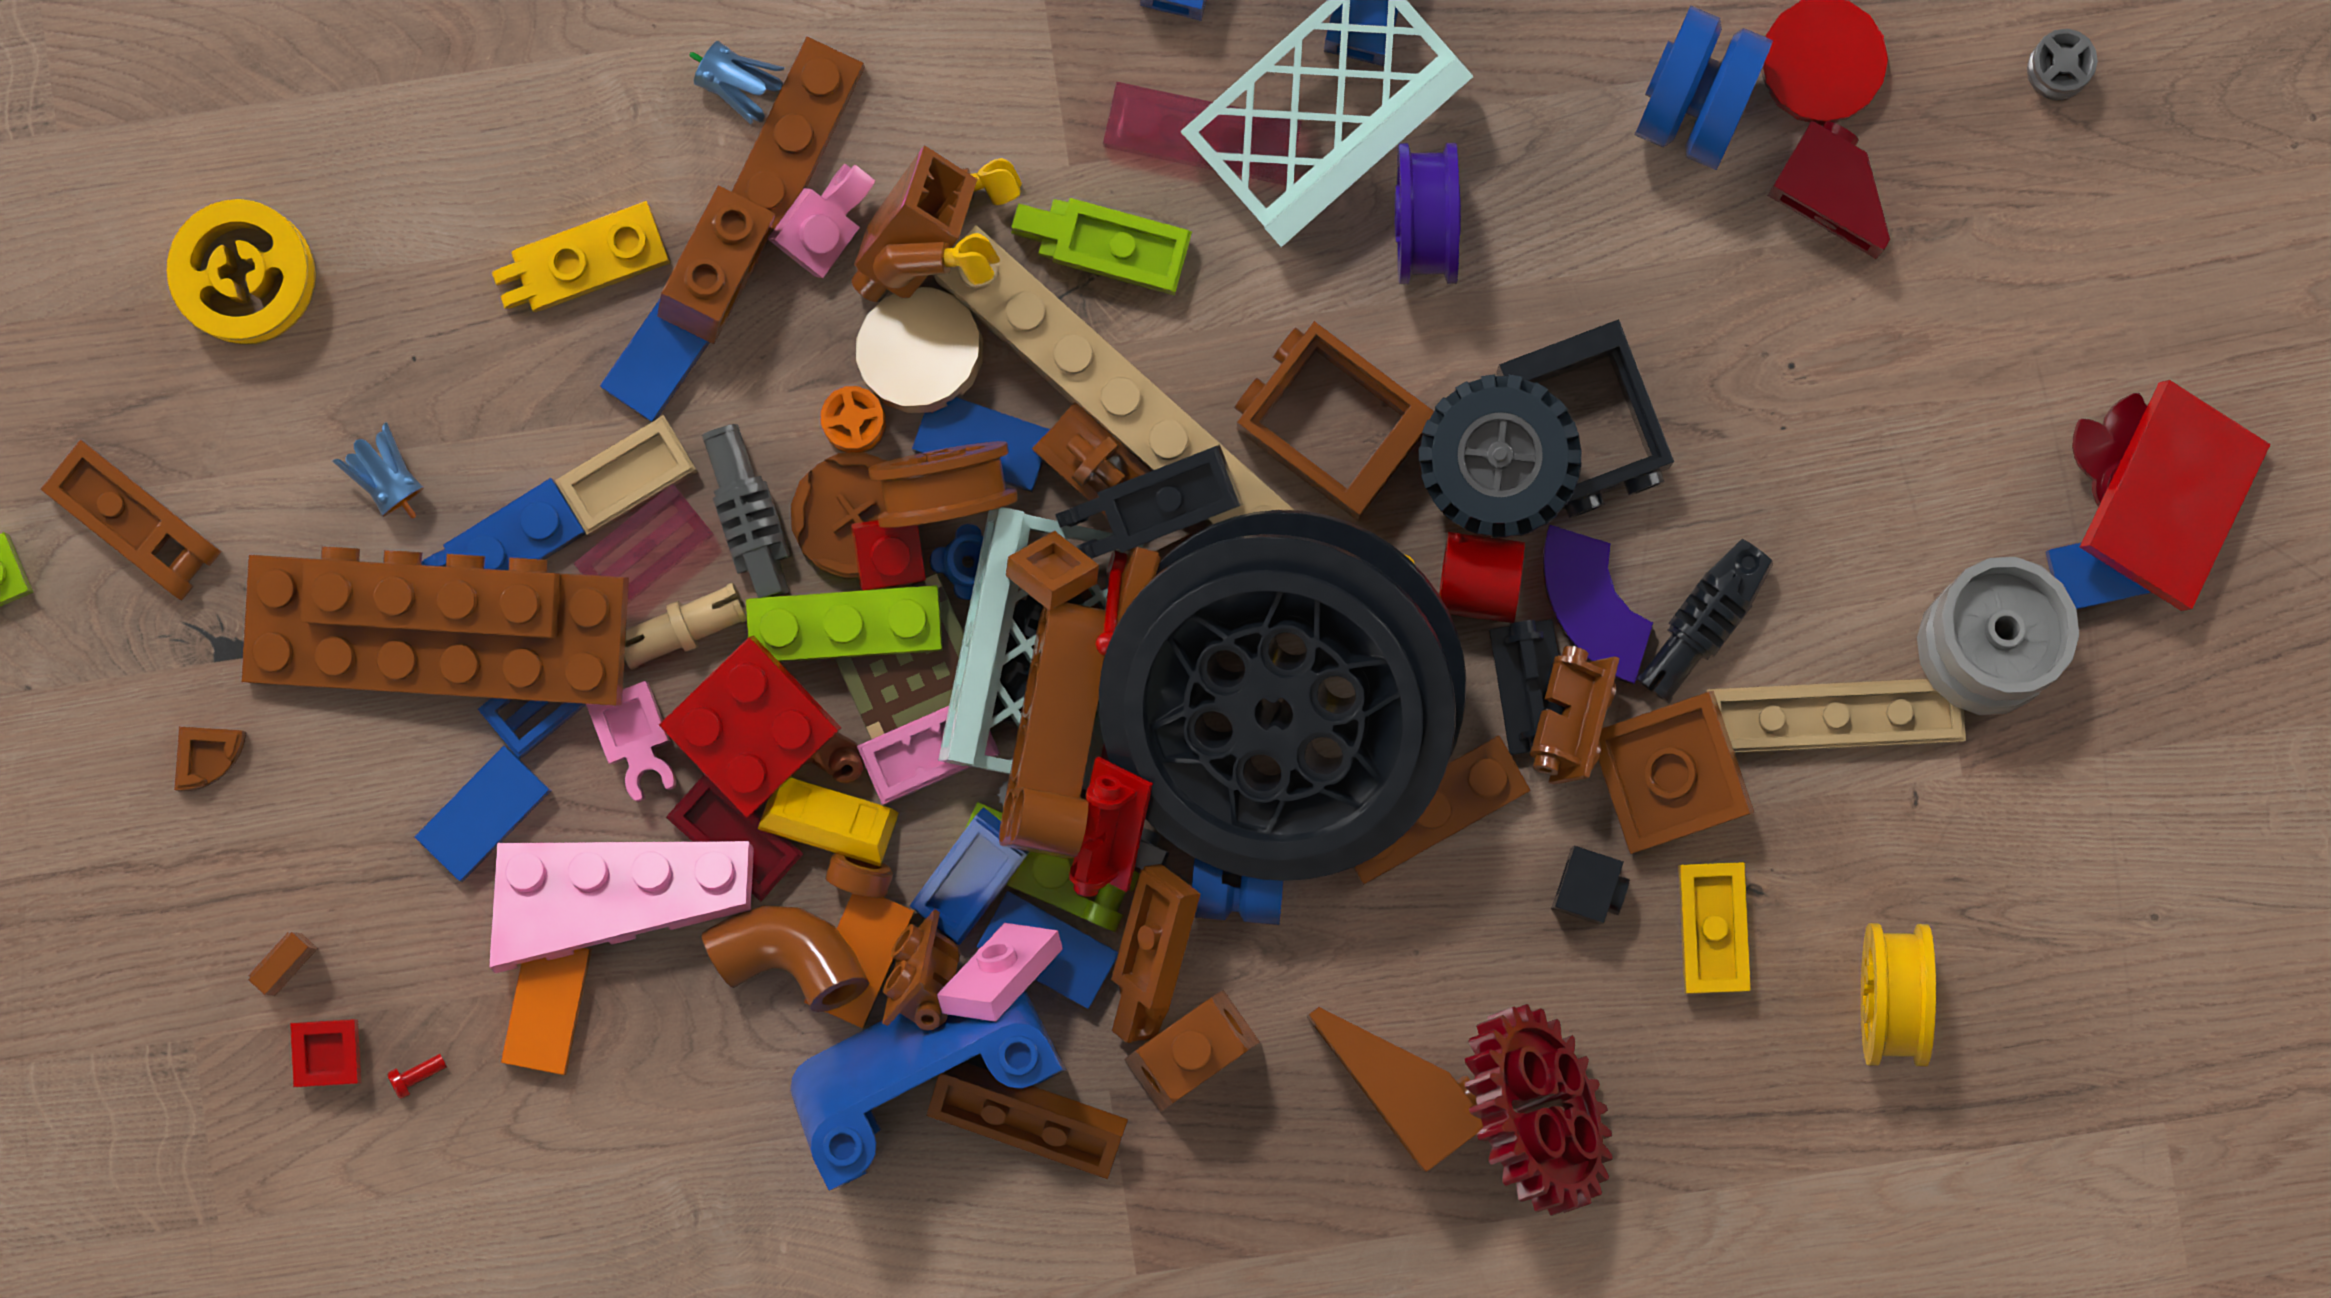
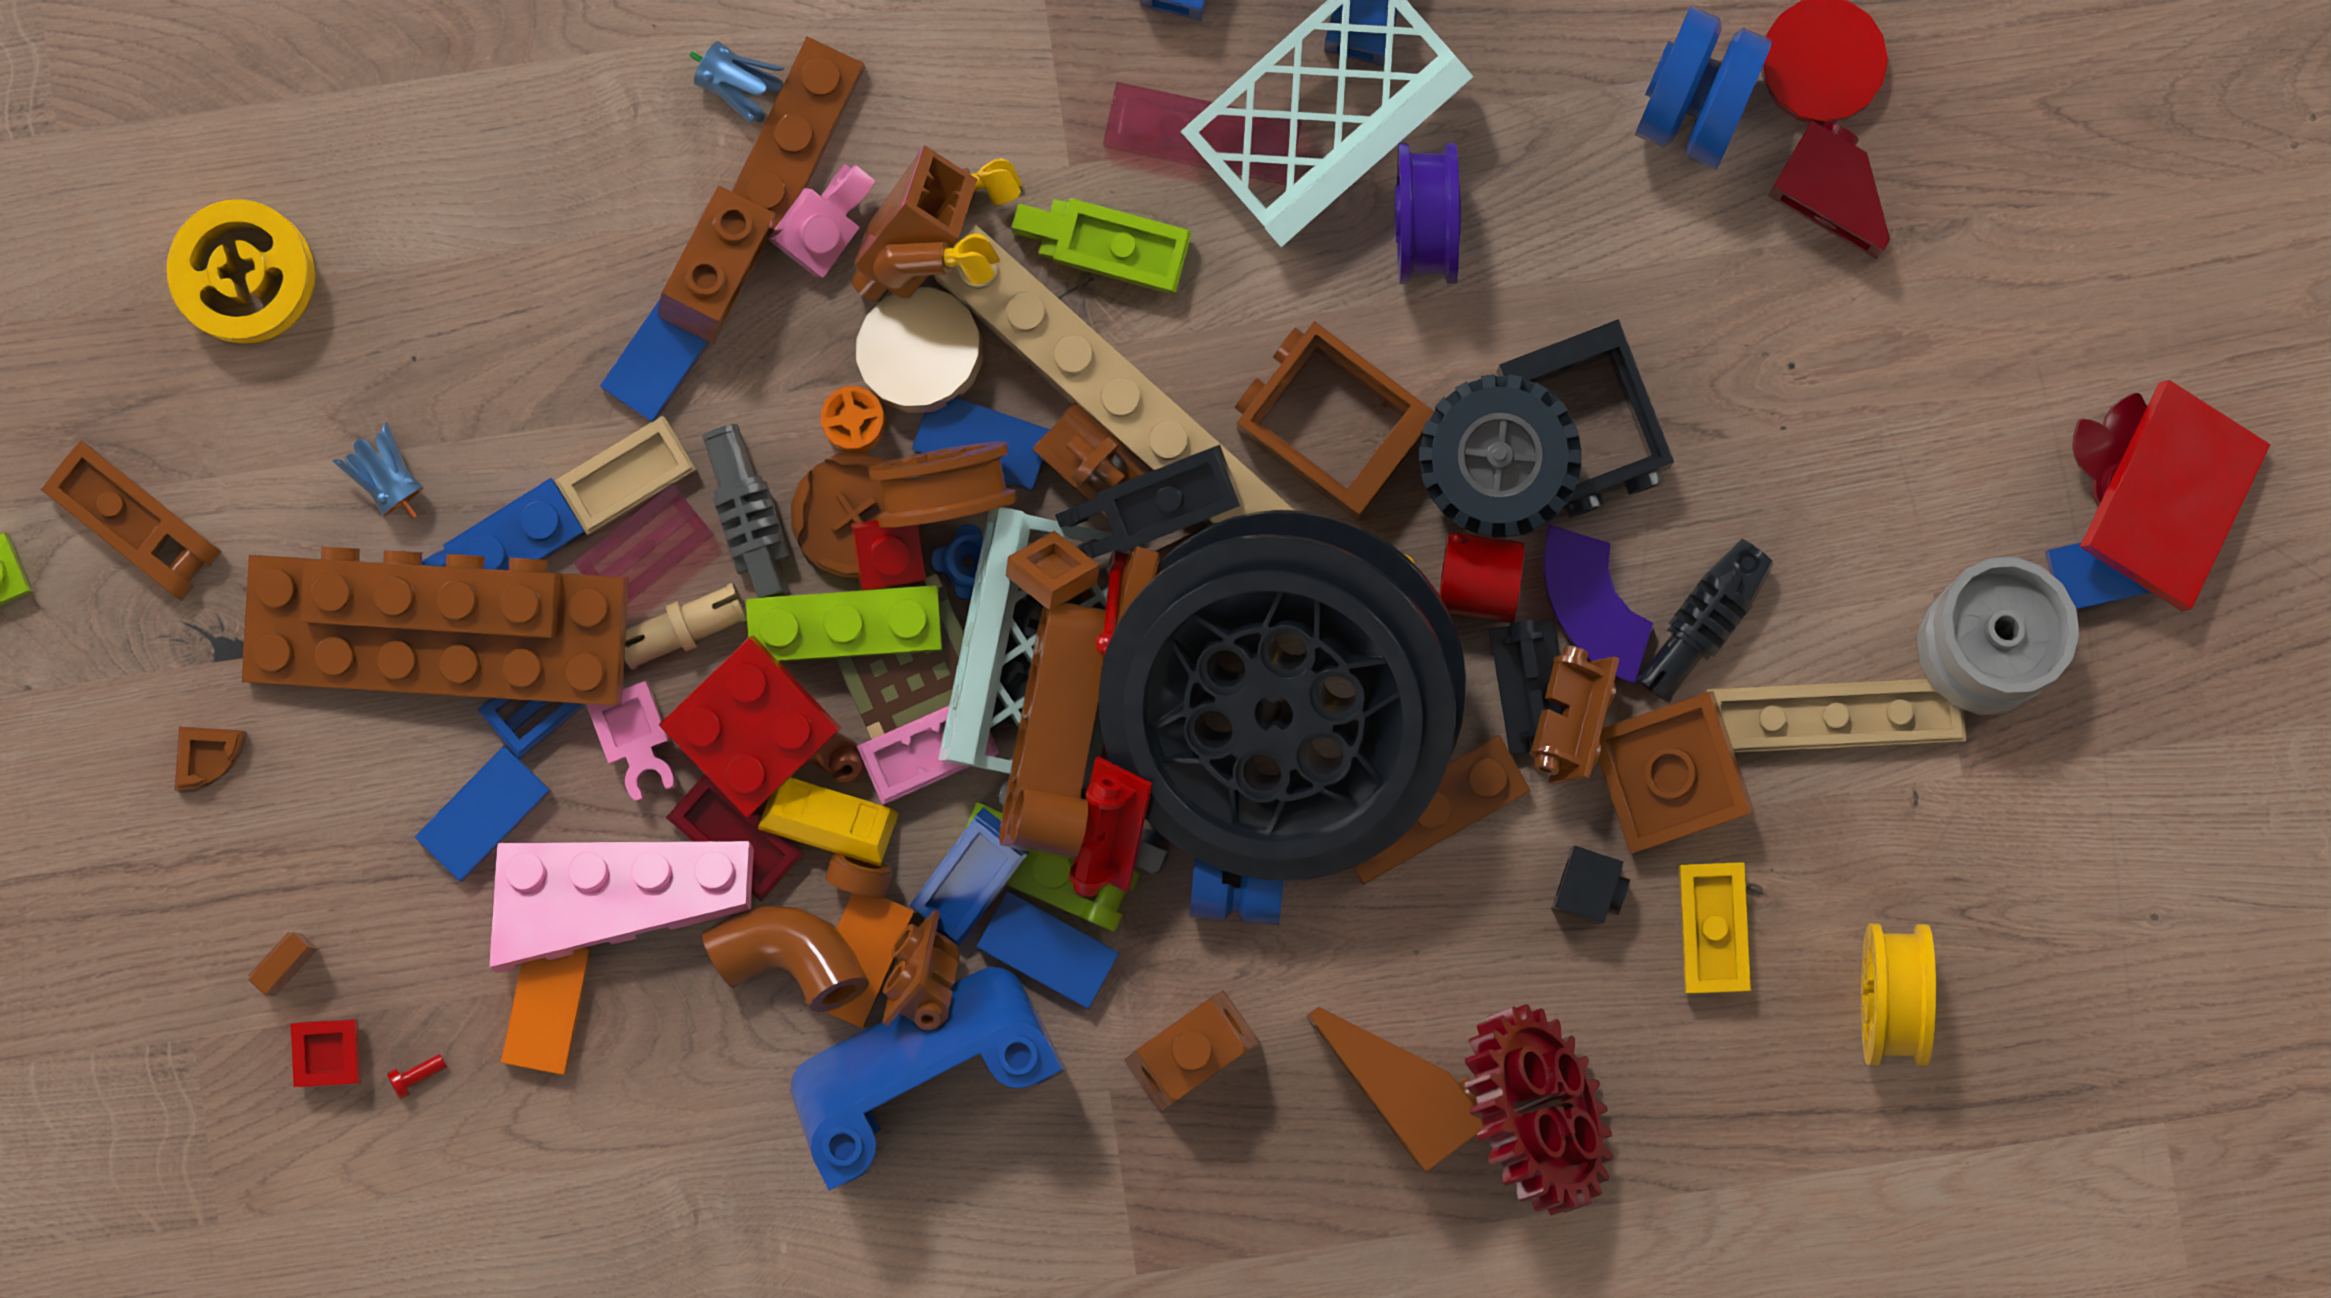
yellow hinge [492,201,670,312] -> none
dark orange plate [926,1062,1128,1179] -> none
bright pink plate [937,923,1063,1022] -> none
dark orange hinge [1111,864,1201,1043] -> none
flat silver wheel [2027,28,2098,100] -> none

